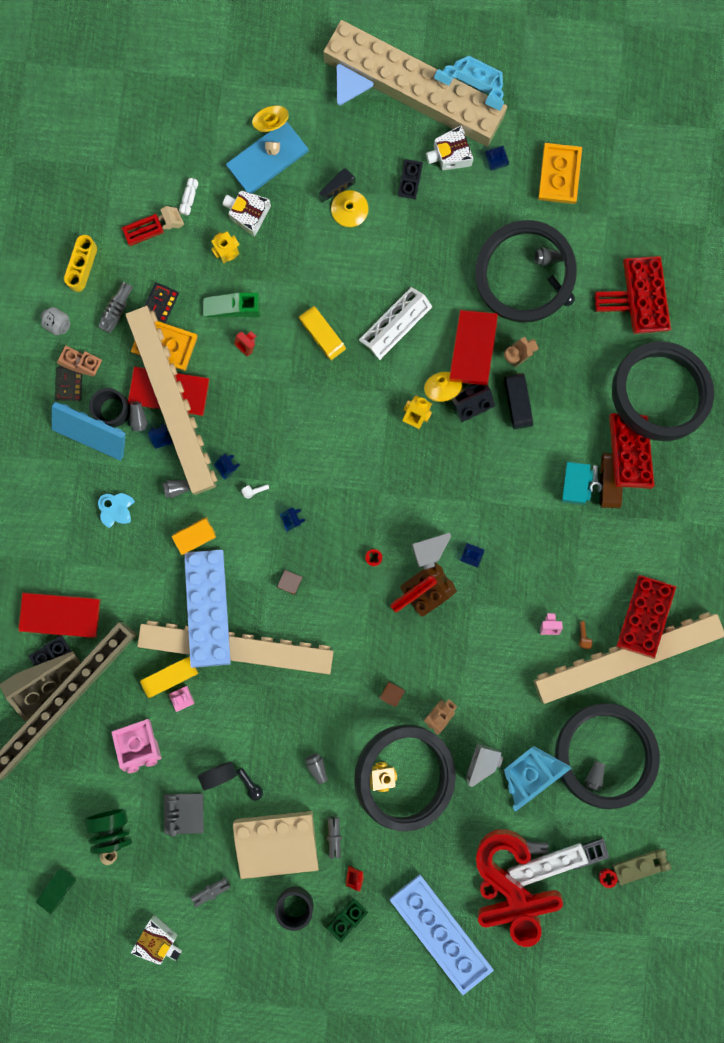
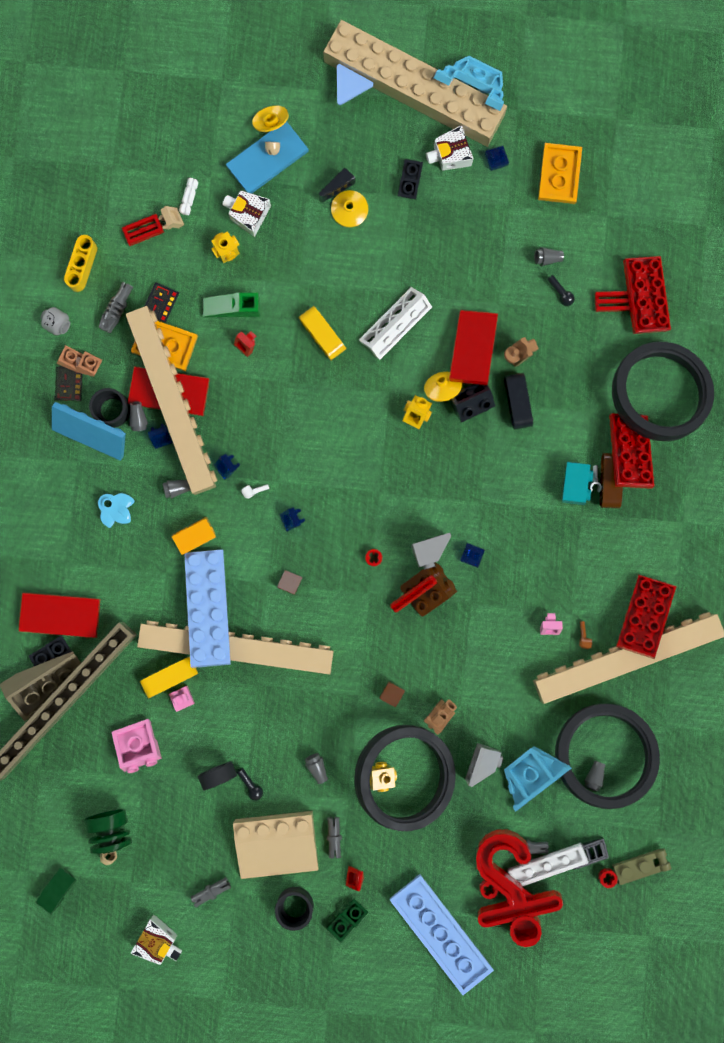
dark grey hinge [164,794,204,836] -> none
black tyre [475,220,577,323] -> none

